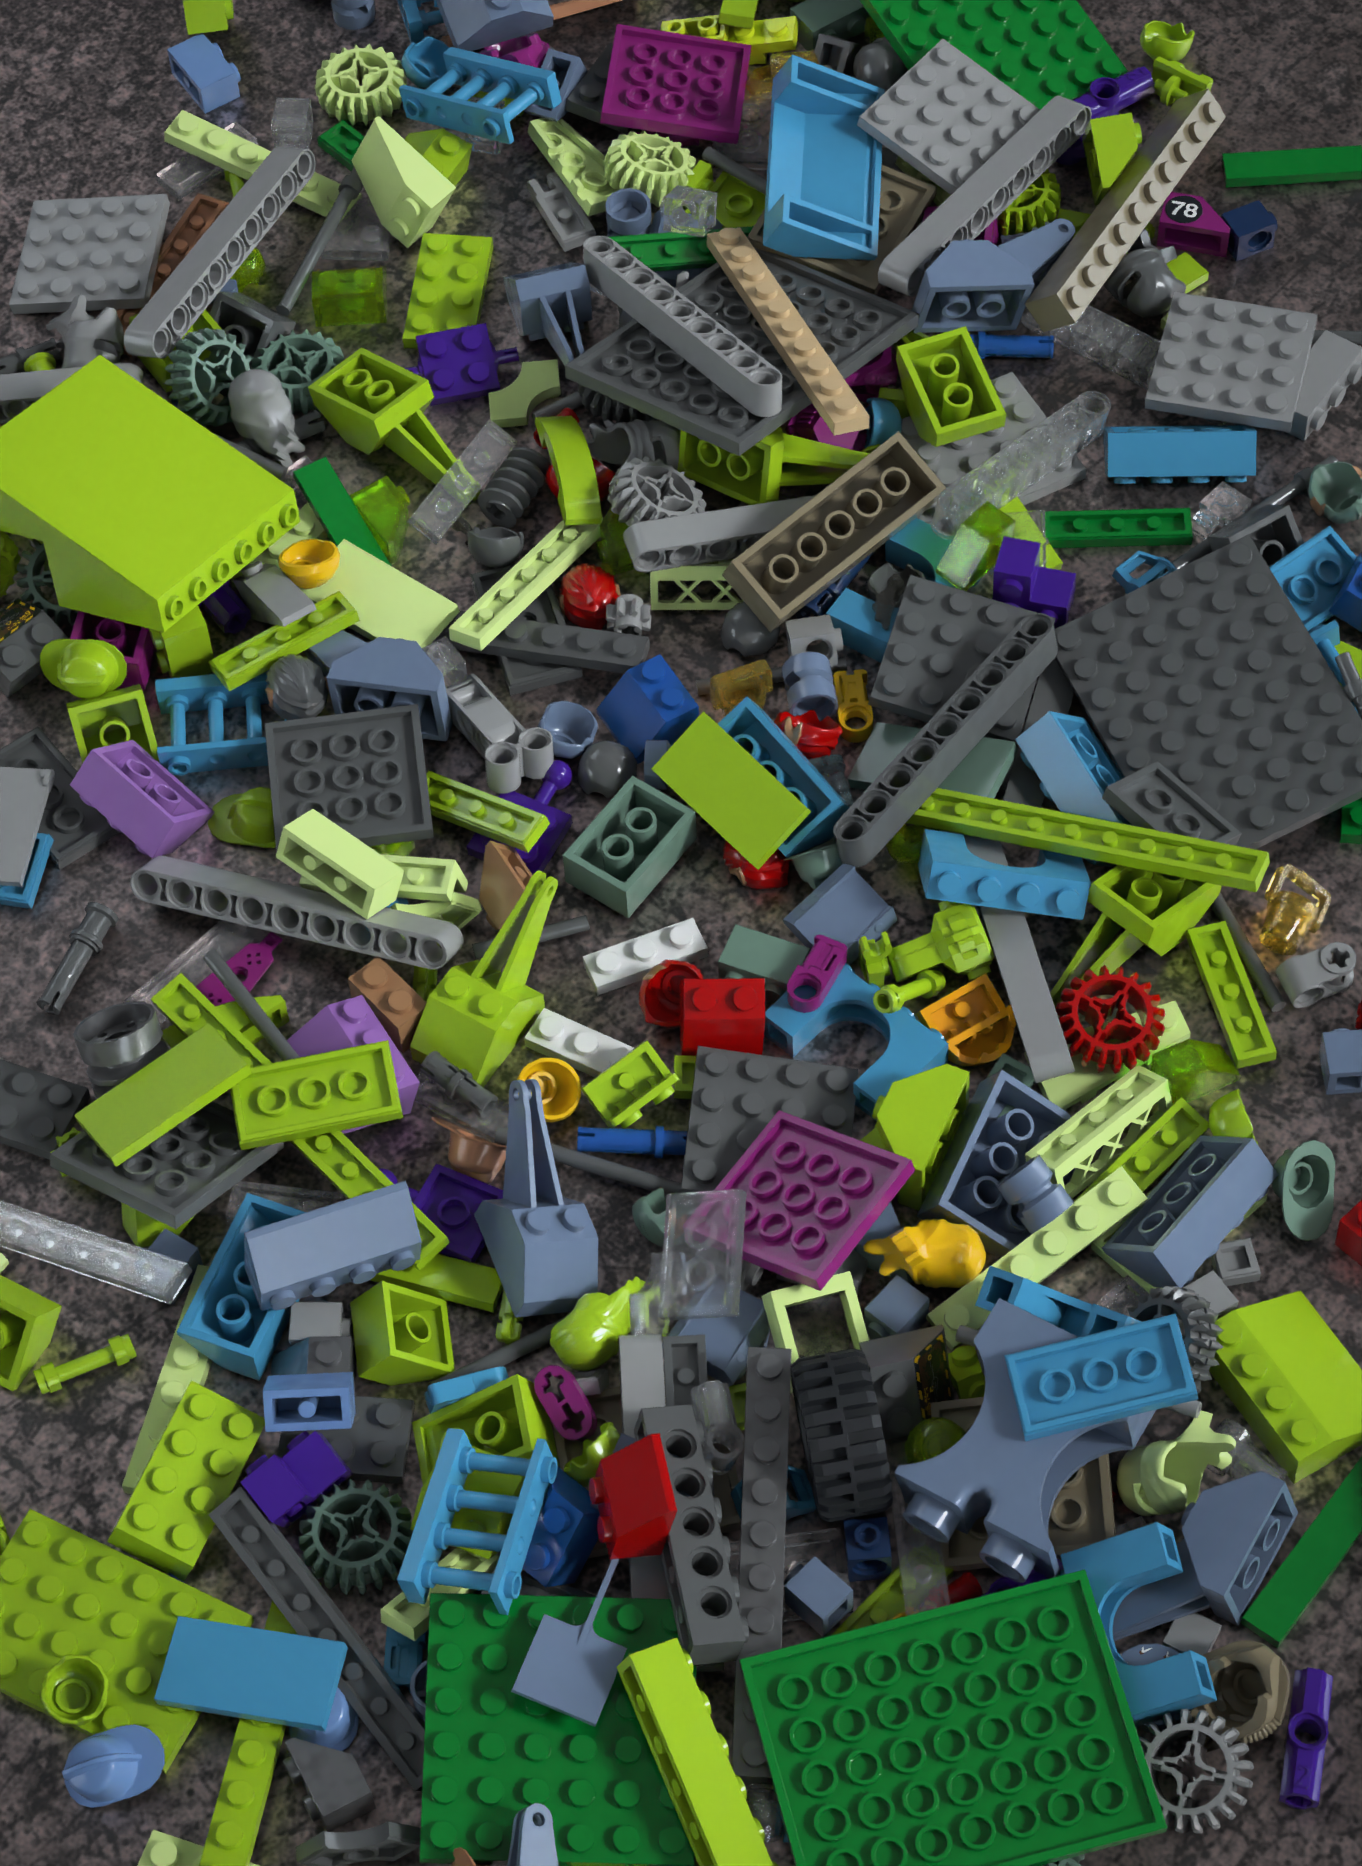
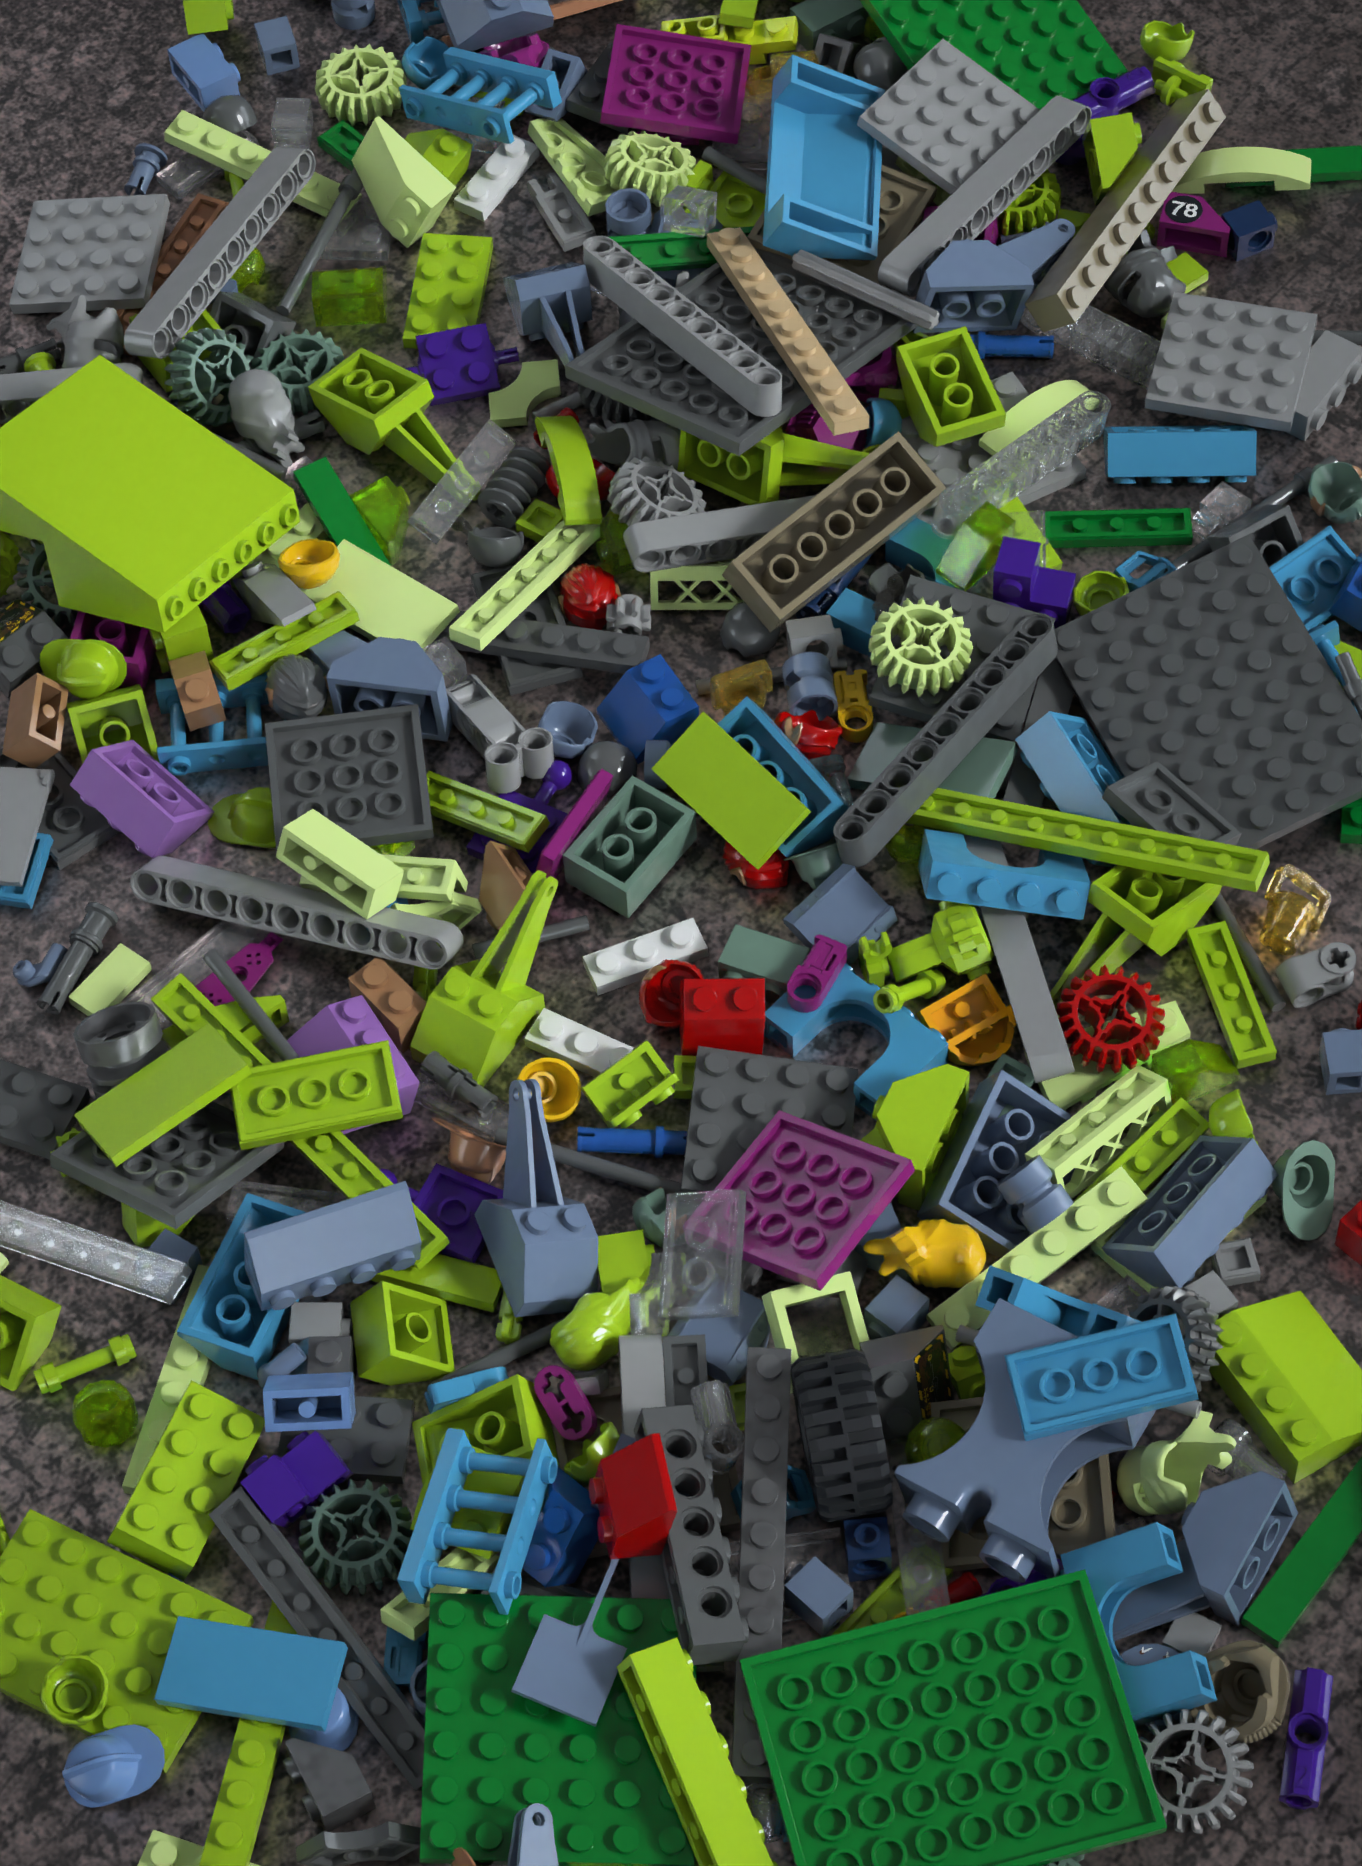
none -> medium nougat brick [2,672,69,769]
none -> sand blue arm [13,943,68,988]
none -> yellowish green tile [68,943,152,1016]
none -> clear neon green hair [71,1379,138,1448]
none -> sand blue pin [124,143,168,196]
none -> medium nougat slope [168,650,227,731]
none -> dark grey hair [202,95,258,134]
none -> sand blue brick [254,16,300,76]
none -> sand blue arm [257,1342,307,1389]
none -> white plate [454,135,540,222]
none -> lime plate [515,498,563,543]
none -> magenta tile [536,769,613,879]
none -> lime slope [598,1229,657,1295]
none -> light grey axle [792,250,940,330]
none -> yellowish green gear [868,596,973,698]
none -> yellowish green slope [978,380,1103,465]
none -> lime hair [1073,571,1129,616]
none -> yellowish green slope [1172,147,1311,194]

